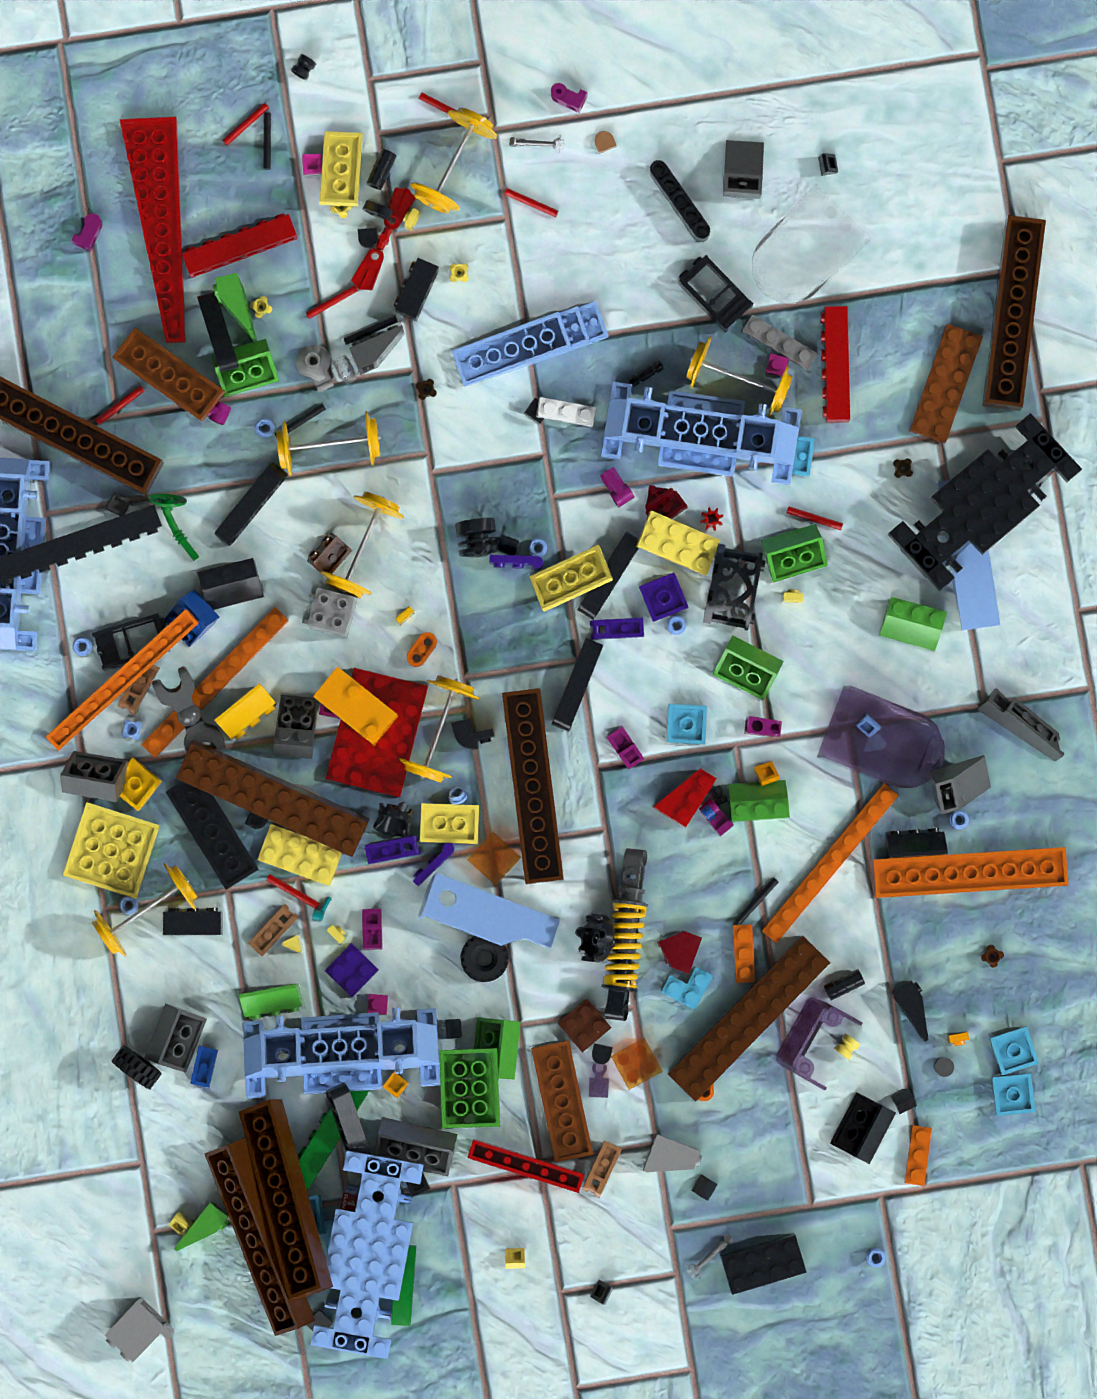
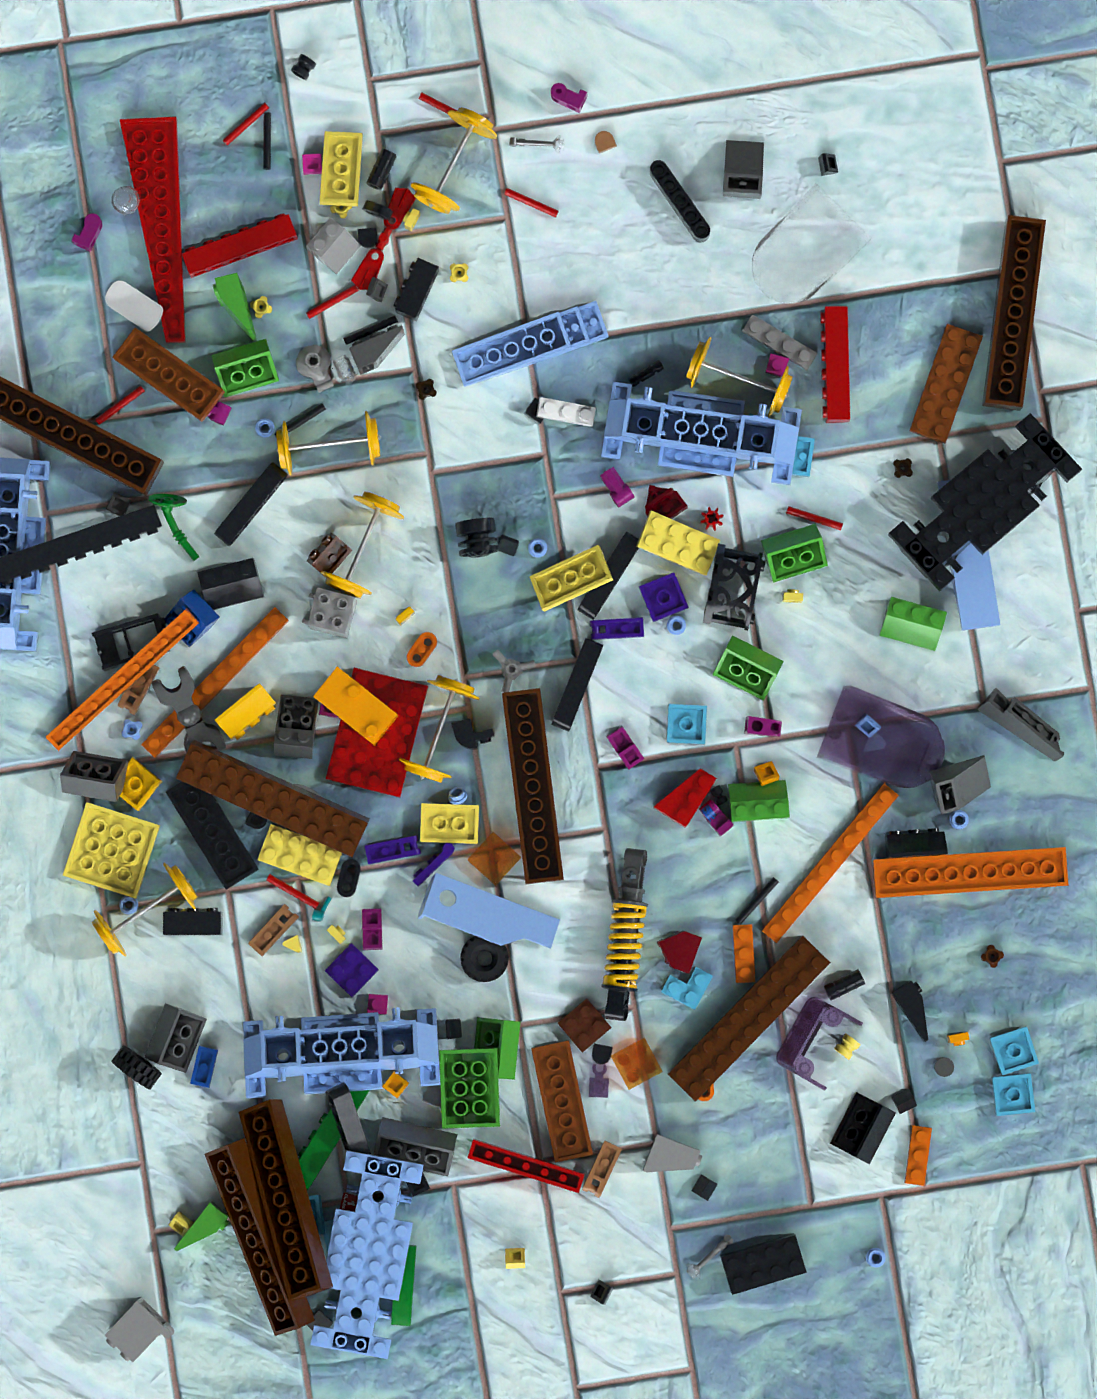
light blue plate [72,637,92,656] -> none
black beam [197,291,239,373] -> none
bright green slope [239,984,303,1020] -> none
black hair [373,802,414,837] -> none
dark purple plate [489,555,543,570] -> none
black plate [575,913,615,963] -> none
black door [678,255,754,333] -> none
none -> white sticker [105,281,163,332]
none -> clear hair [111,186,140,216]
none -> light grey slope [306,217,361,274]
none -> black plate [337,859,361,897]
none -> dark grey tile [366,277,388,302]
none -> light grey piece [493,650,536,692]

